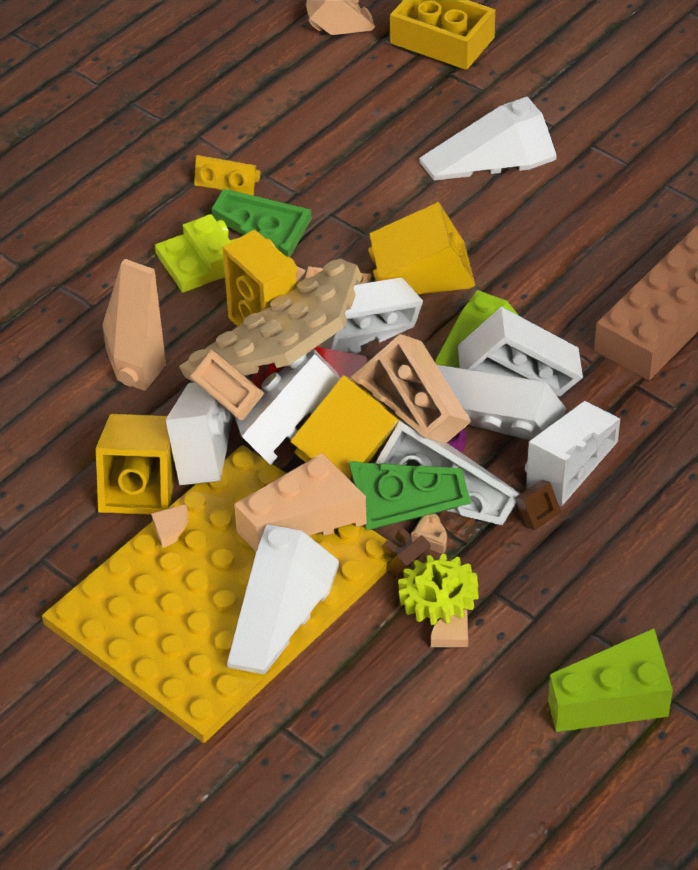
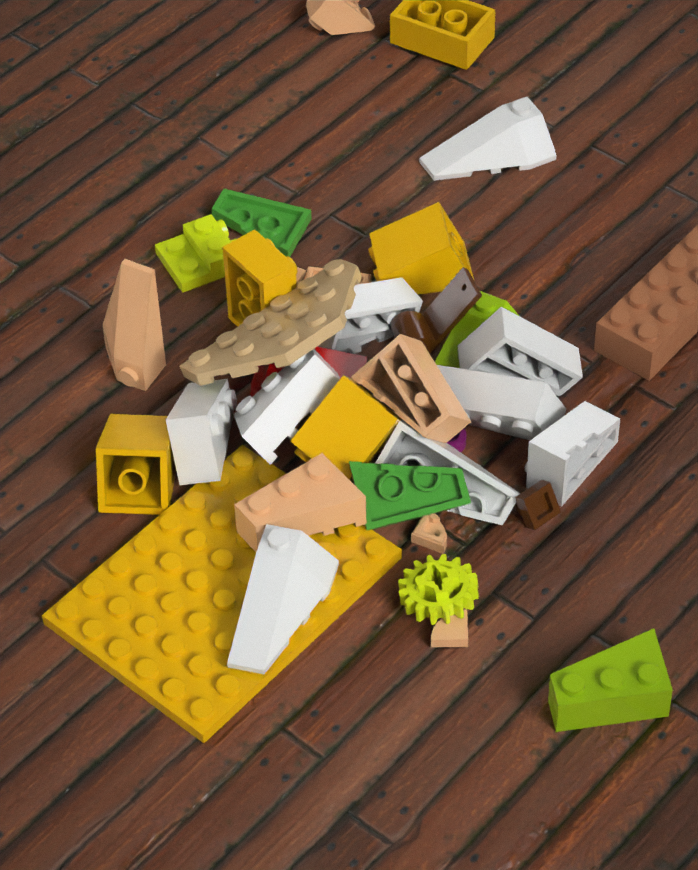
light nougat tile [152,504,189,548] -> none
light nougat tile [190,349,264,421] -> none
yellow hinge [194,155,261,195] -> none
reddish brown tile [381,529,431,578] -> none
none -> reddish brown door [390,267,482,354]

